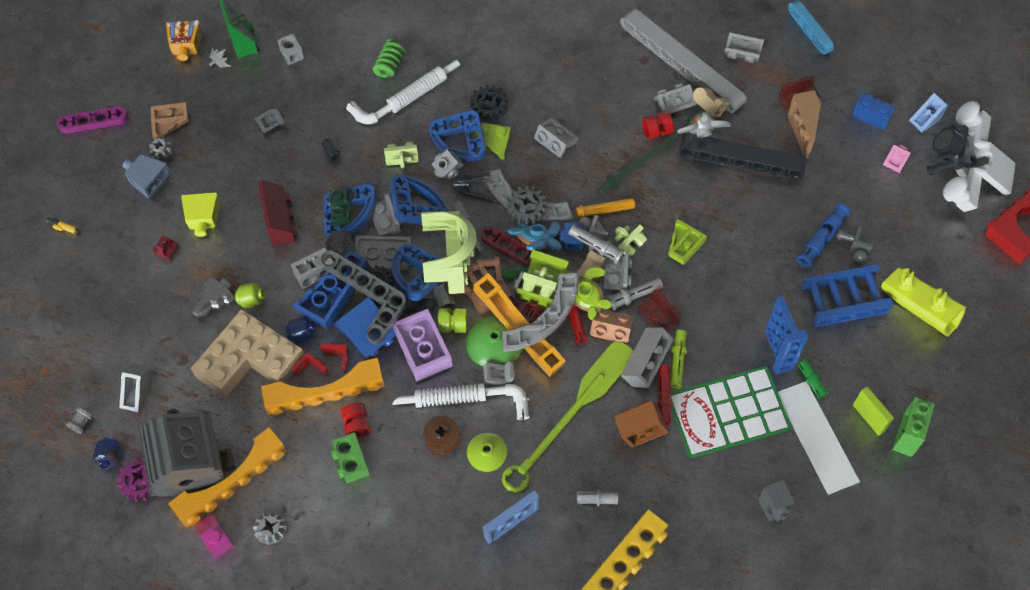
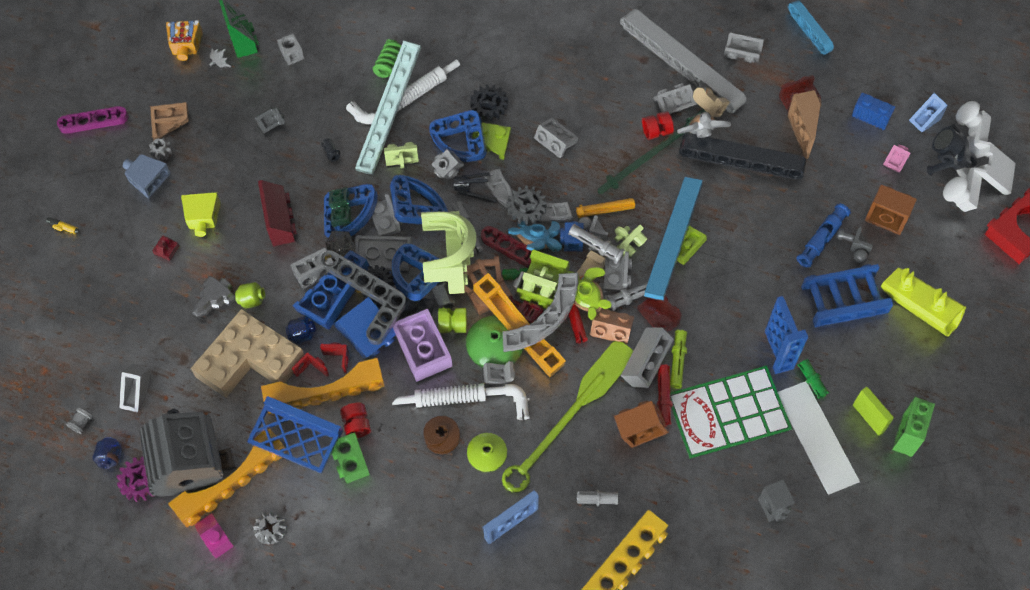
none -> blue fence [247,396,343,474]
none -> light aqua tile [355,41,421,175]
none -> dark azure tile [644,177,703,300]
none -> dark orange brick [865,185,917,235]

